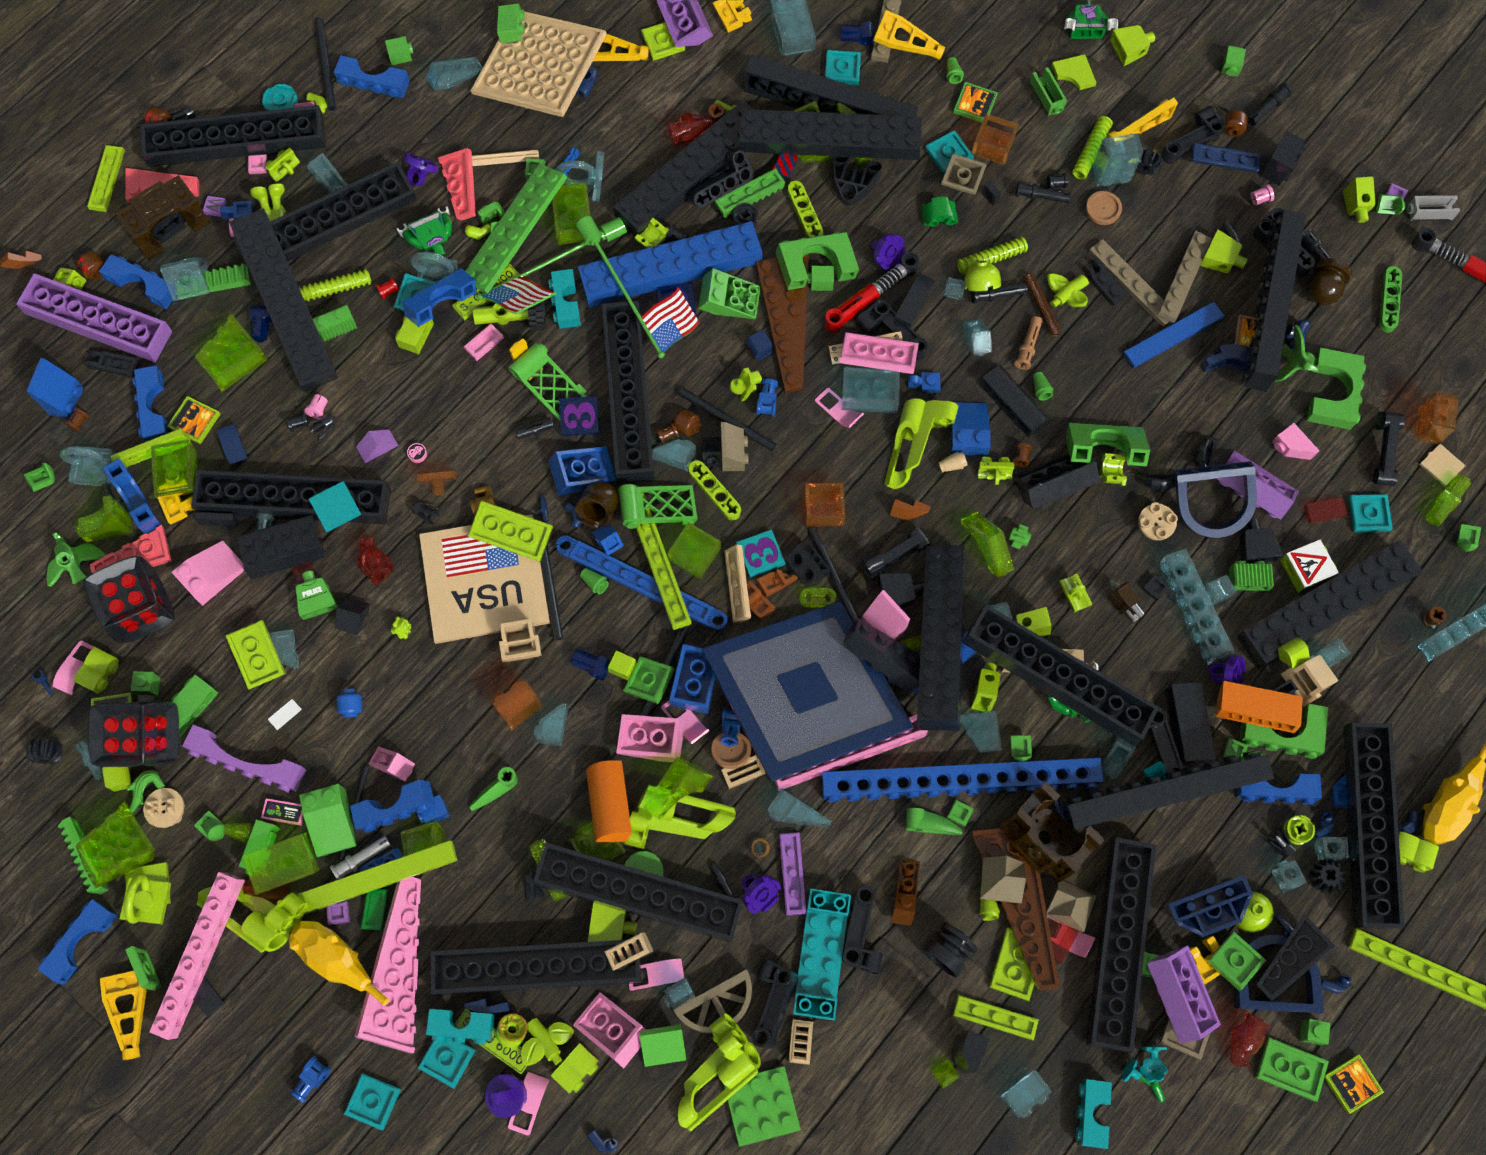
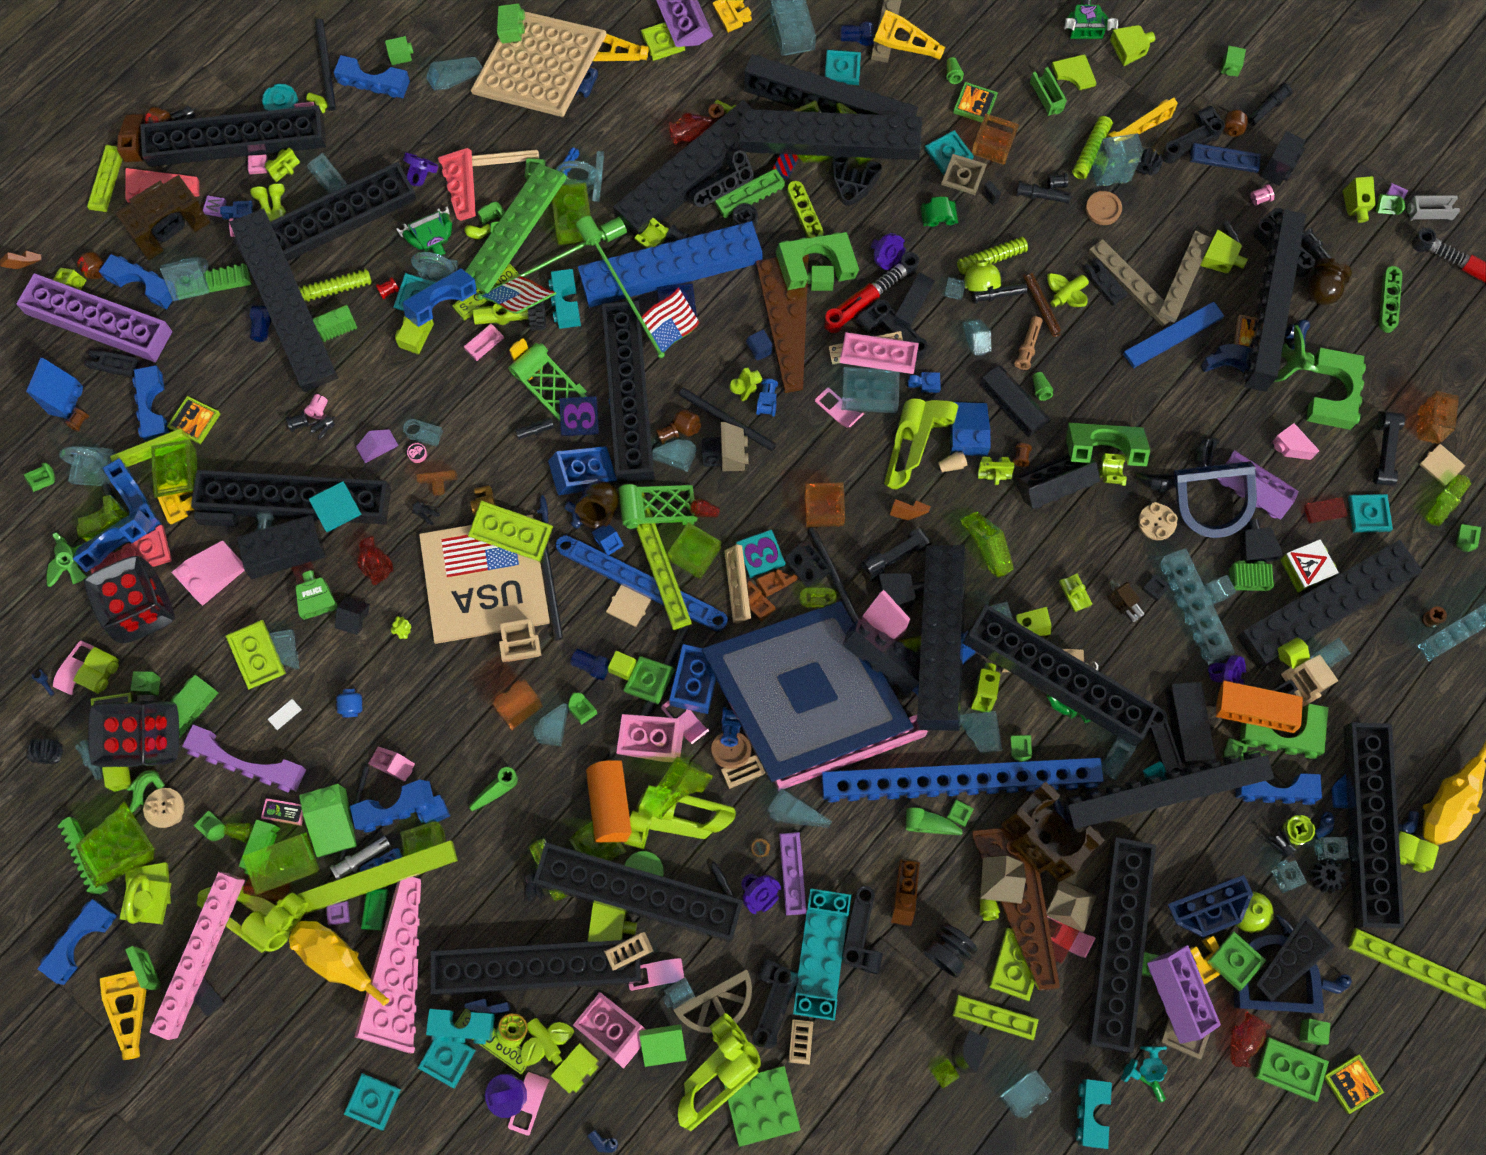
clear neon green wedge [195,314,268,392] -> none
dark blue slope [217,424,248,465] -> none
blue connector [290,1056,331,1103] -> none
bright green cone [580,568,609,594] -> none
lime beam [688,460,741,520] -> none
bright green slope [698,268,761,319] -> none
bright green gear [1008,524,1031,549] -> none
none -> blue arch [73,509,152,572]
none -> reddish brown slope [117,114,144,162]
none -> clear light blue piece [403,419,443,447]
none -> bright green plate [568,693,597,725]
none -> tan piece [606,585,651,627]
none -> clear red cone [690,498,720,518]

